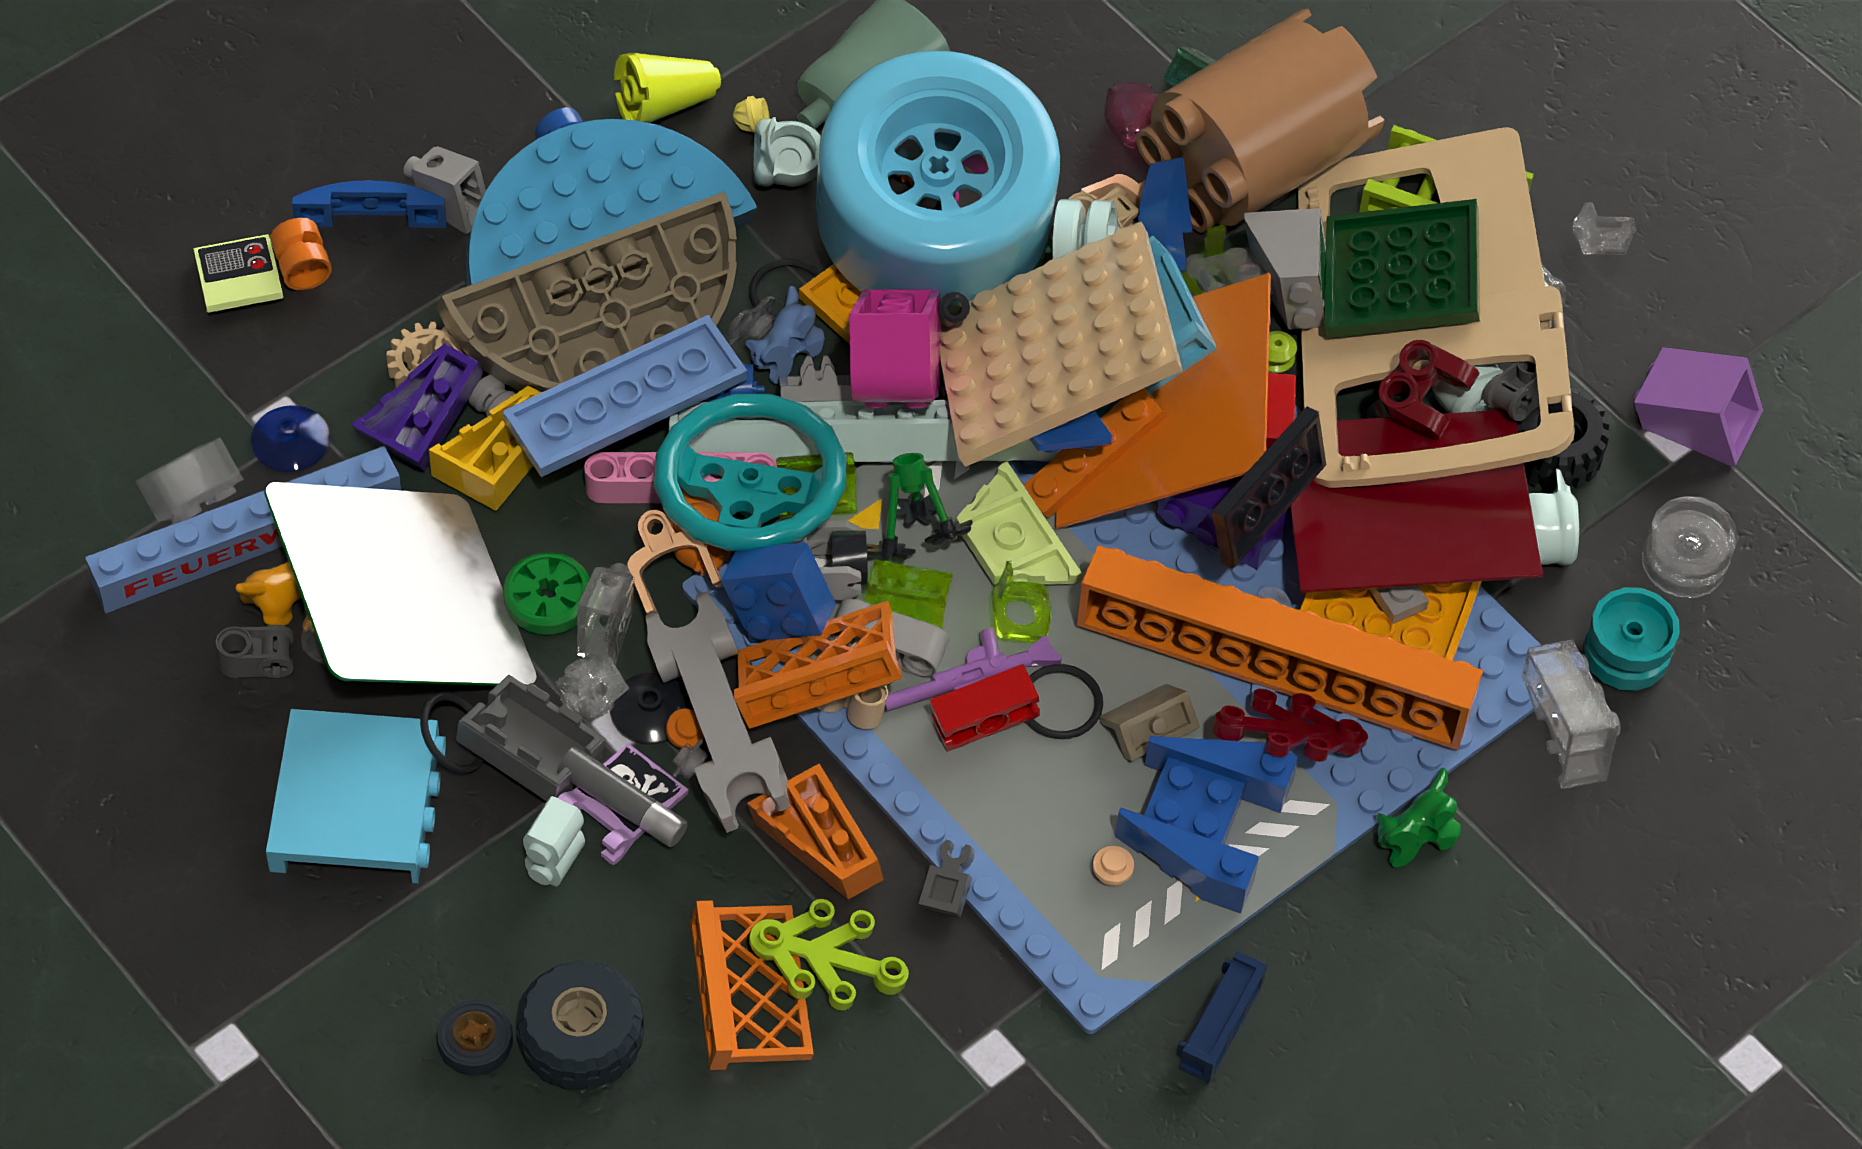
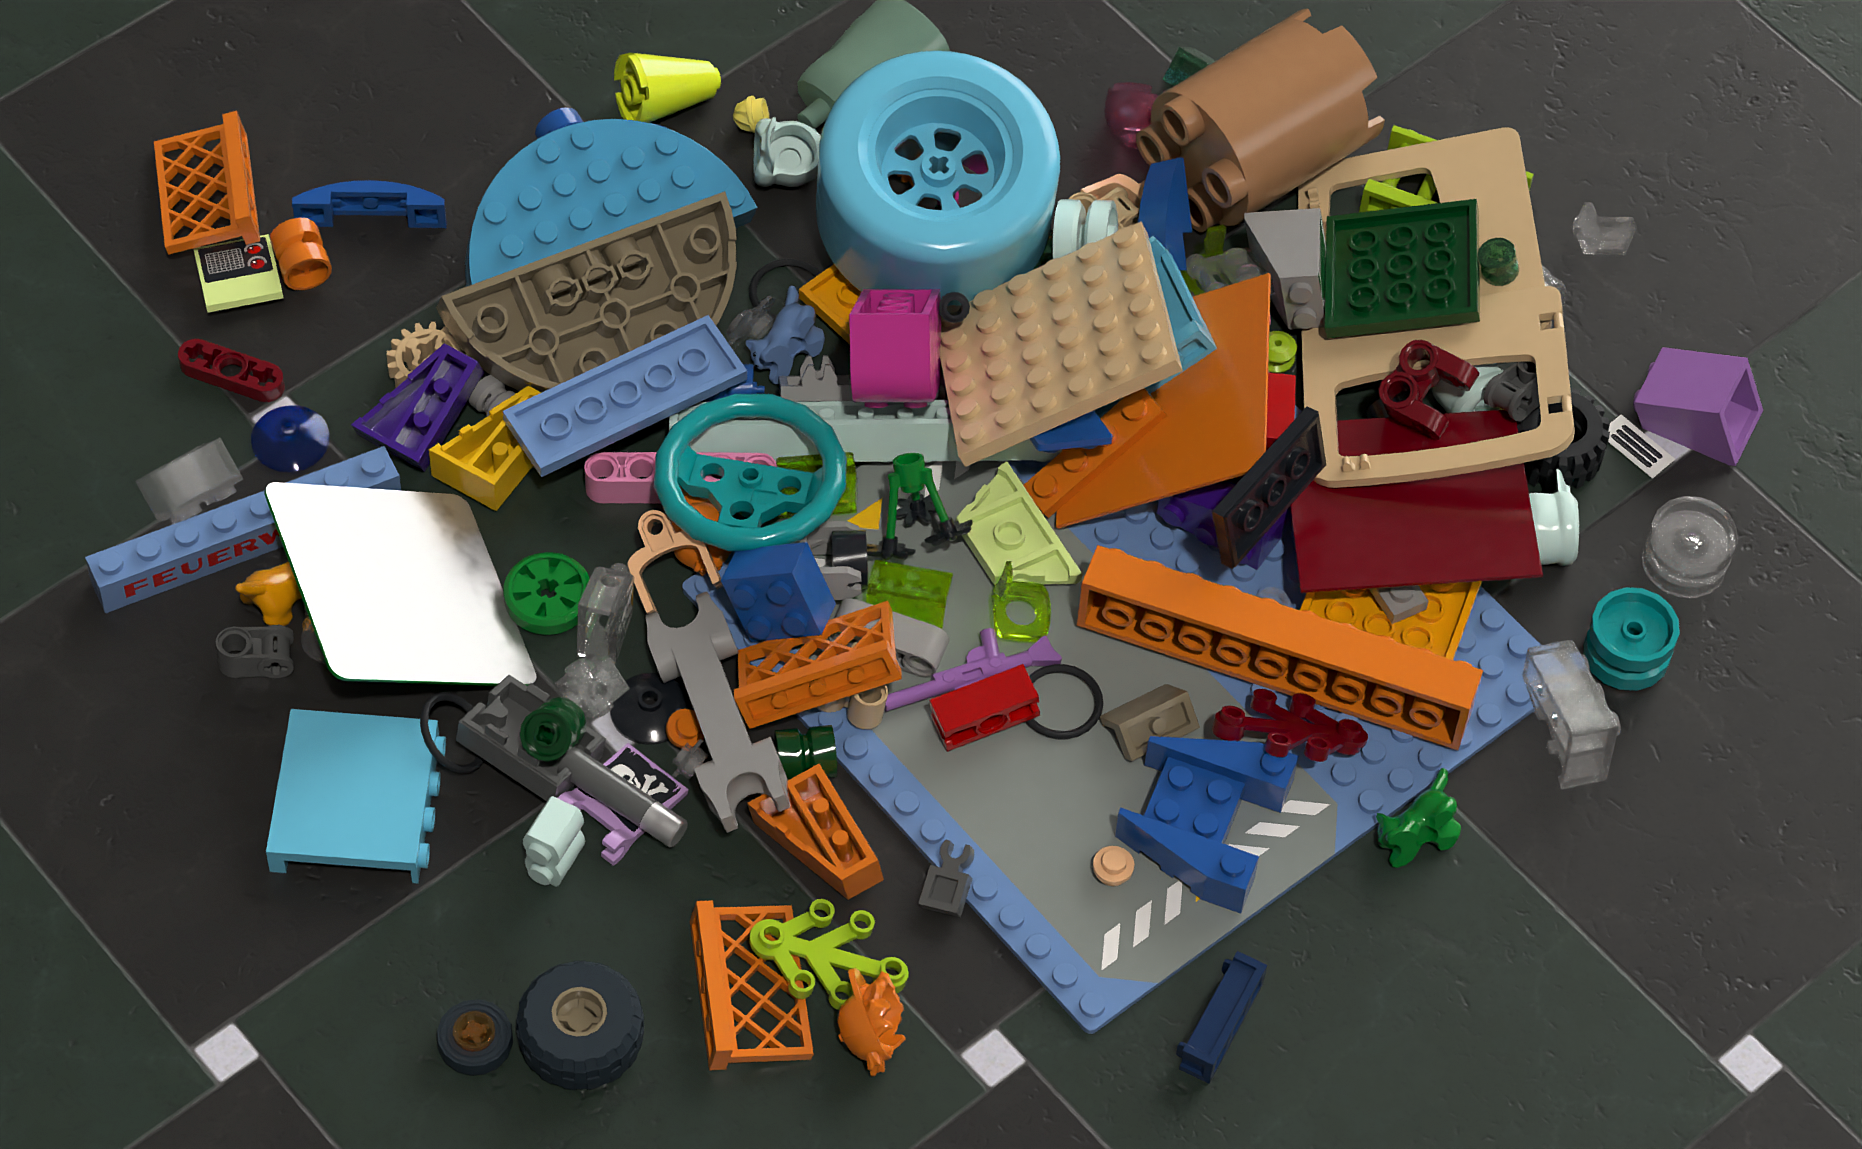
light grey torso [403,146,486,234] -> none
none -> orange fence [154,111,260,255]
none -> dark red beam [178,339,285,402]
none -> dark green wheel [520,697,586,761]
none -> dark green wheel [774,725,837,780]
none -> orange hair [837,968,906,1076]
none -> clear green wheel [1478,238,1520,286]
none -> white sticker [1608,415,1675,479]

